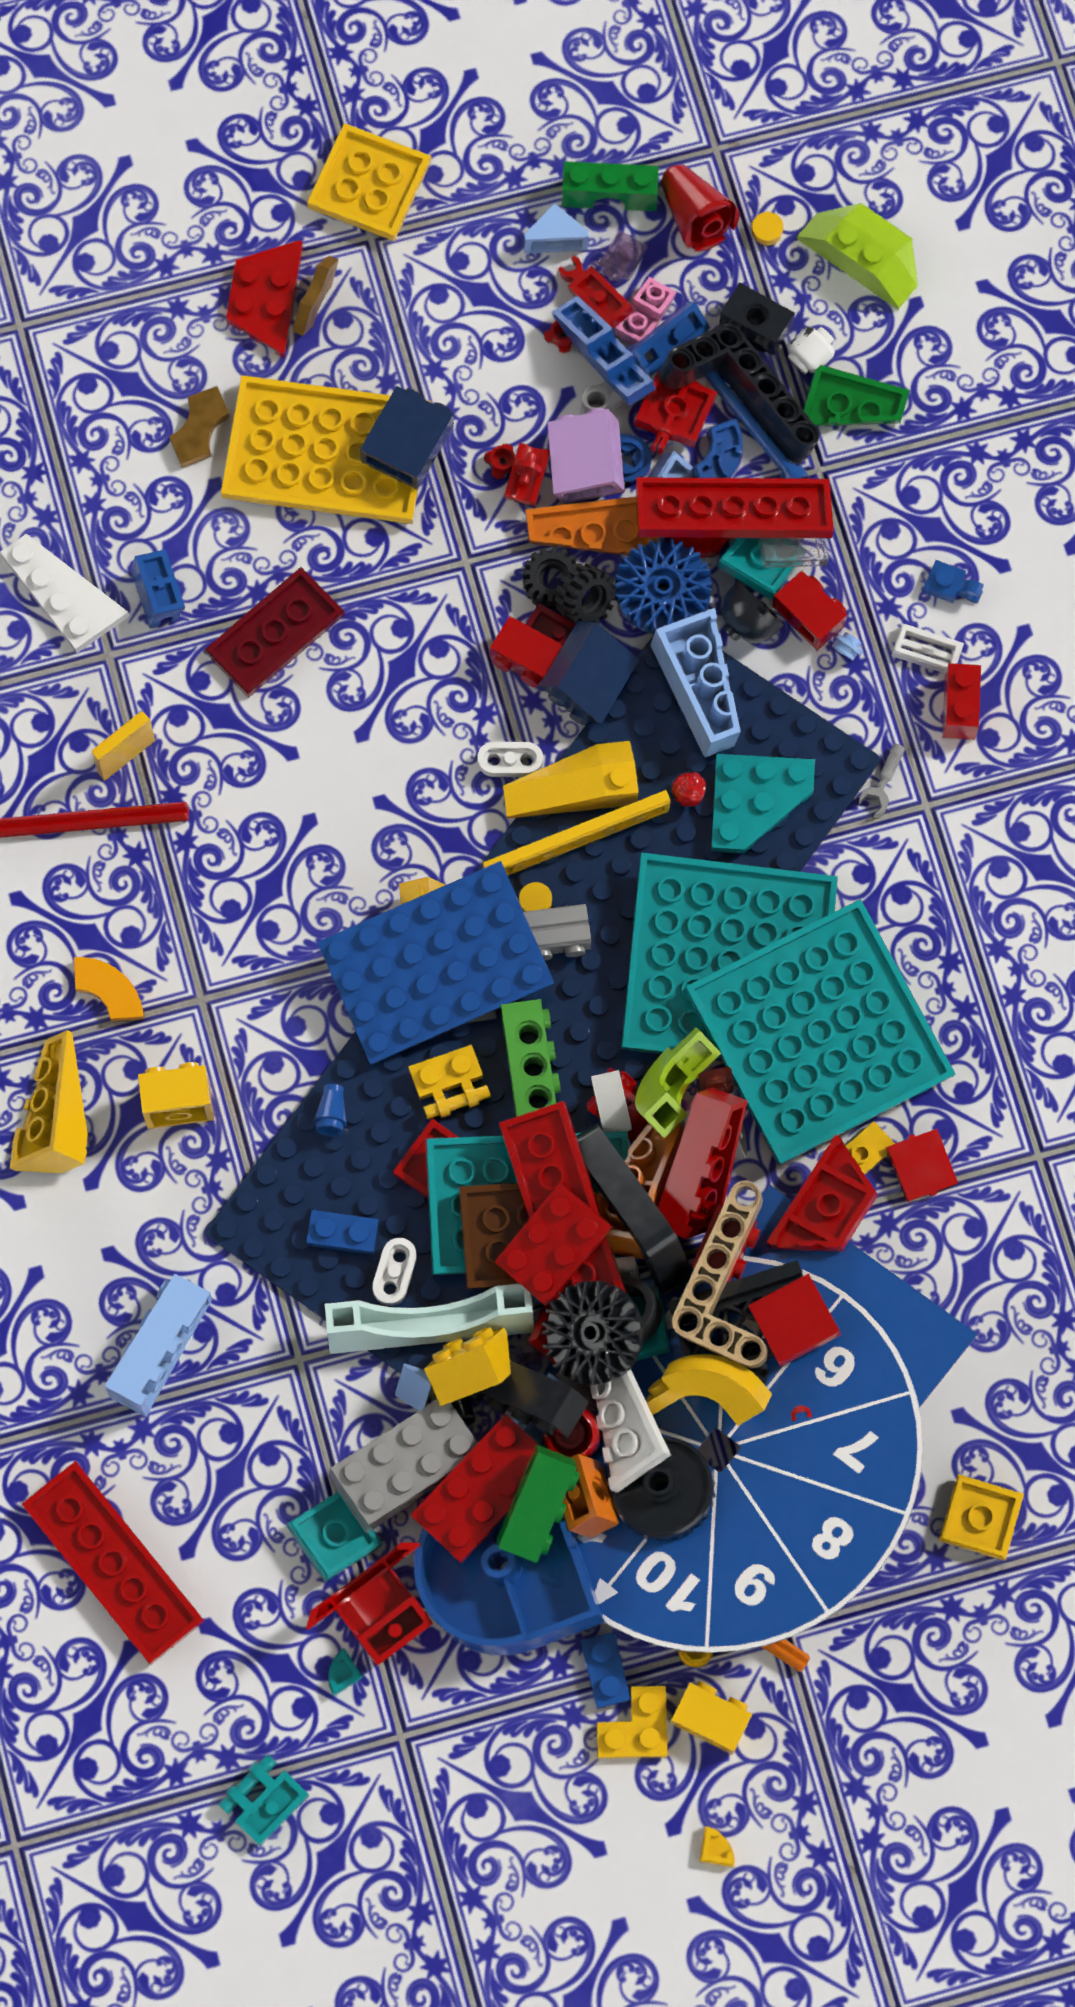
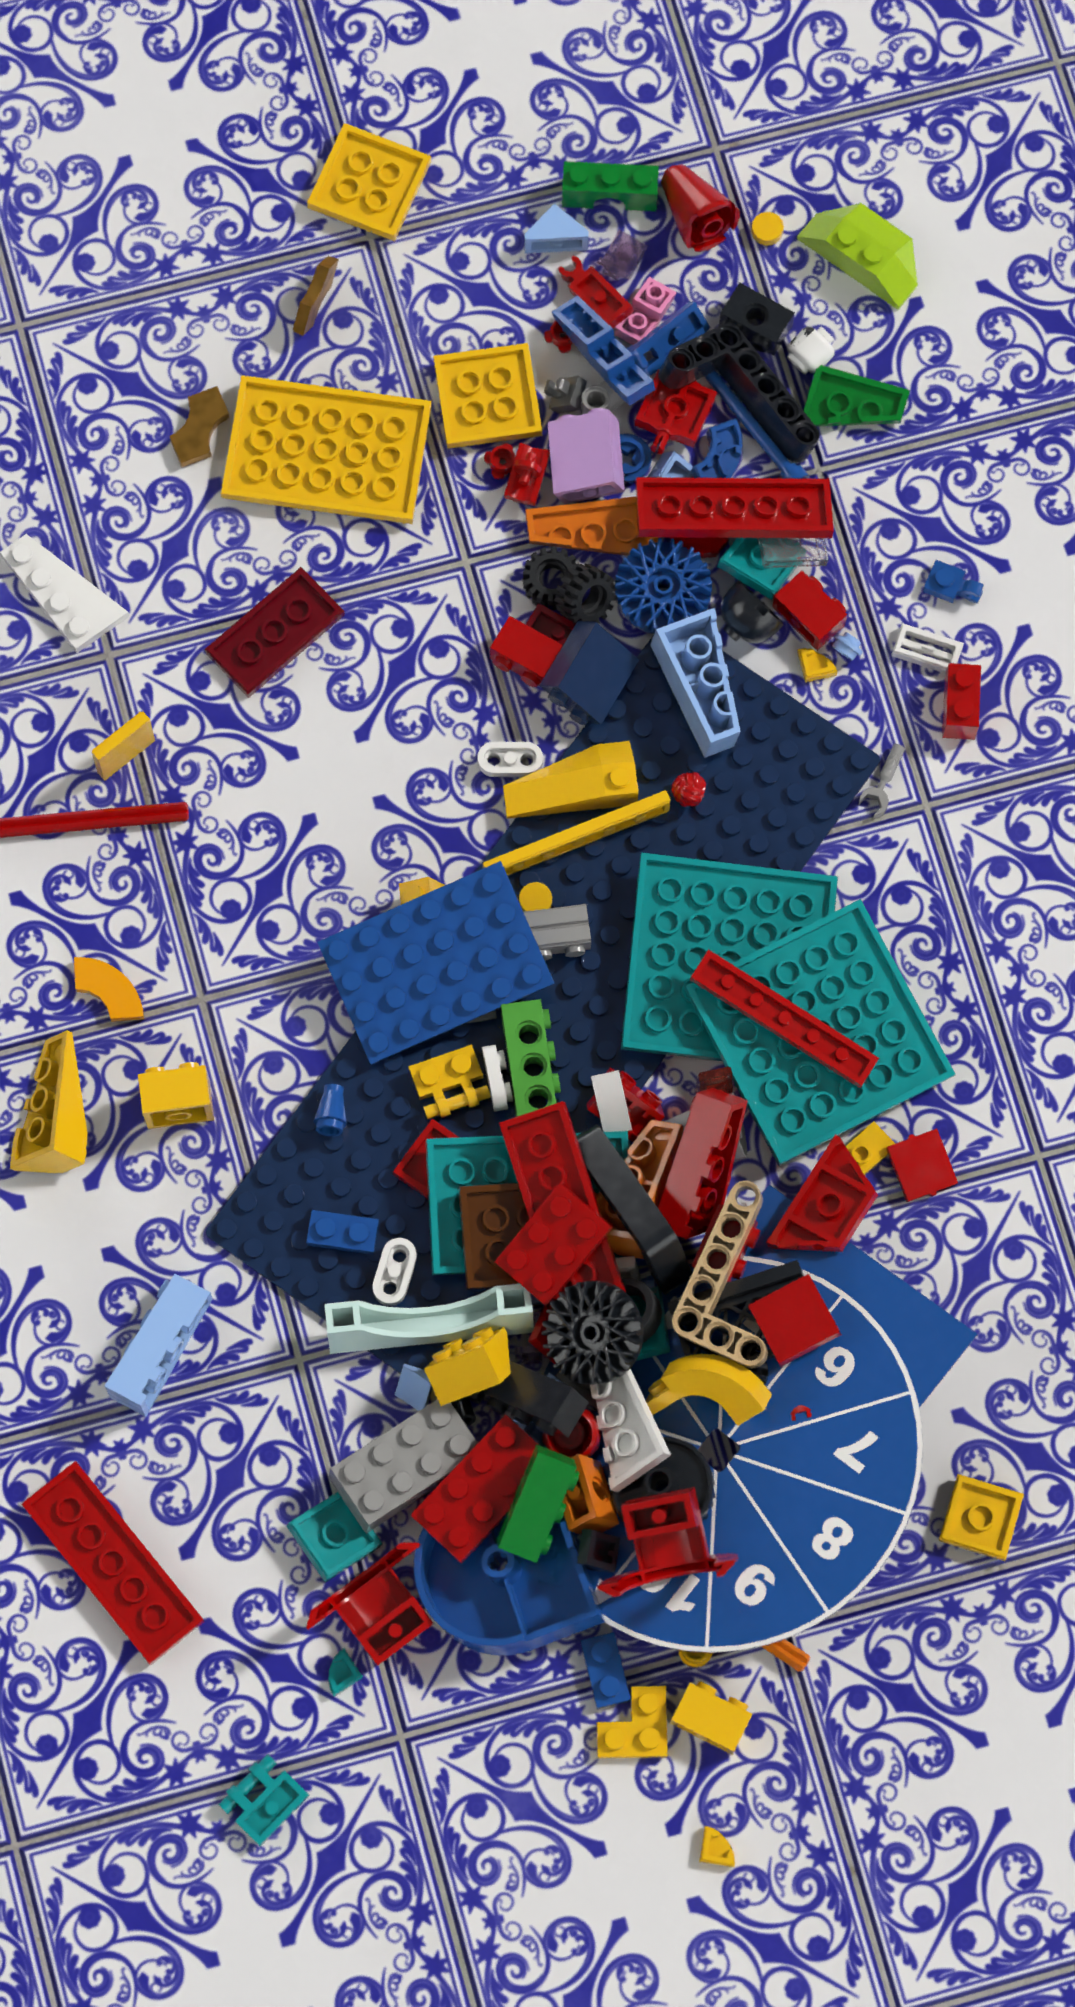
blue hinge [131,549,185,629] -> none
red wing [226,240,303,358] -> none
dark blue brick [360,386,454,490] -> none
lime arch [635,1028,721,1138] -> none
teal plate [711,754,815,853] -> none
none -> yellow plate [433,343,542,449]
none -> white plate [482,1045,513,1112]
none -> dark grey tile [544,376,587,414]
none -> black bracket [577,1529,621,1573]
none -> red piece [597,1487,738,1597]
none -> red plate [689,949,879,1088]
none -> yellow tile [797,648,837,683]

